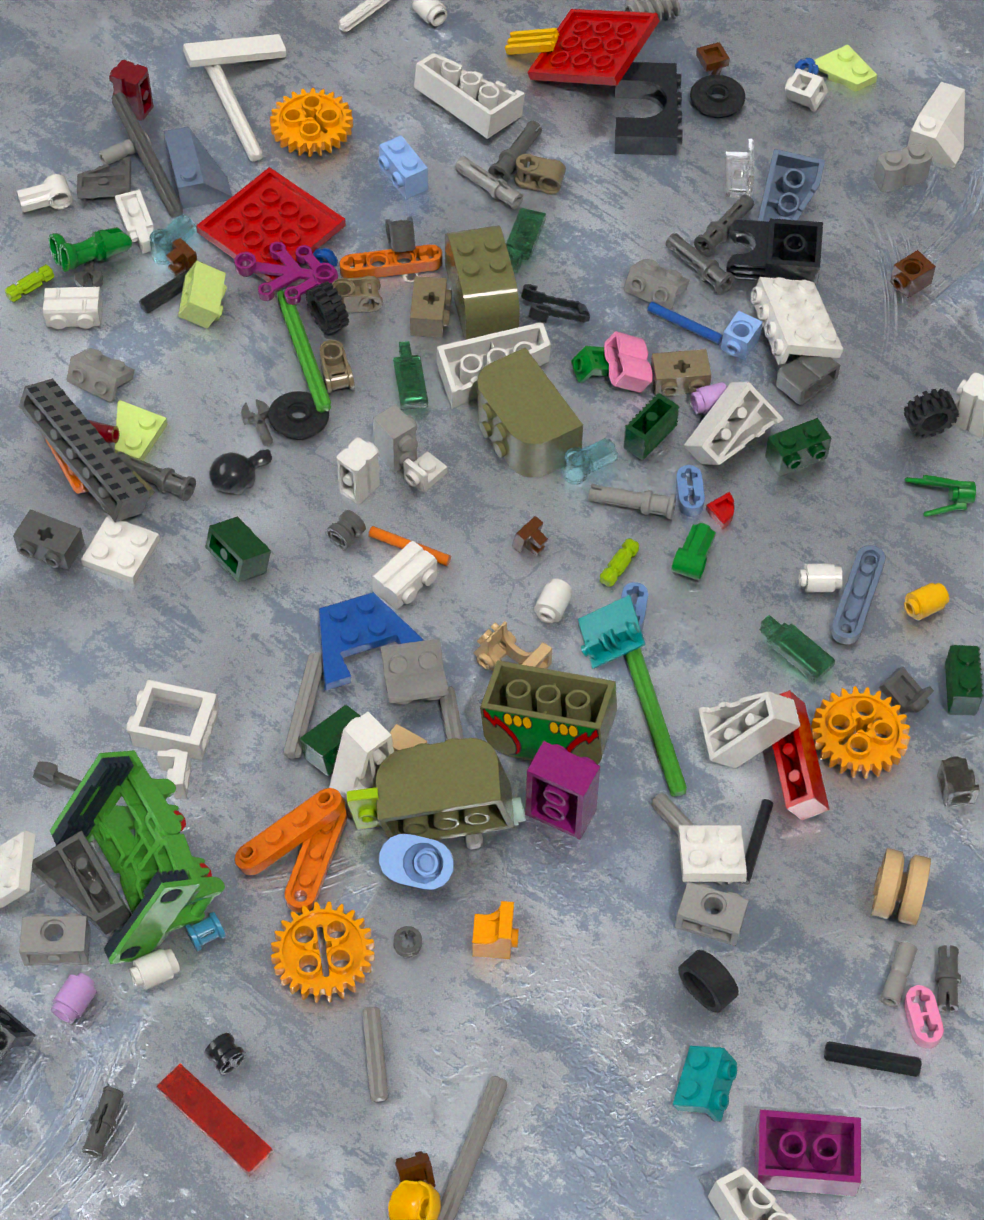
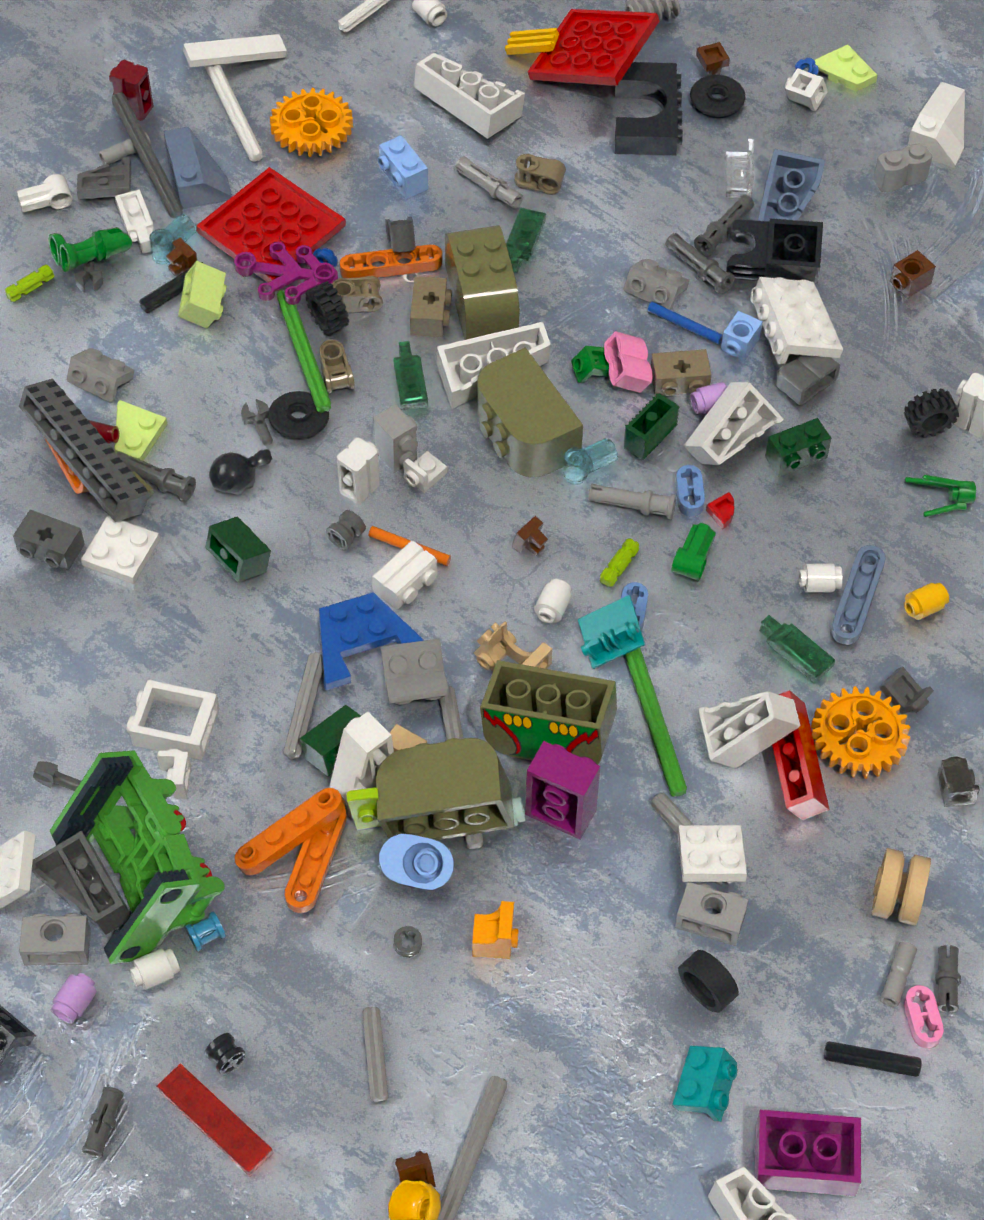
white brick [43,287,103,329] -> none
light orange gear [271,901,375,1003] -> none
dark grey pin [488,121,542,182] -> none
black piece [521,284,590,323] -> none
black bar [740,799,774,885] -> none
dark green brick [945,645,984,716] -> none

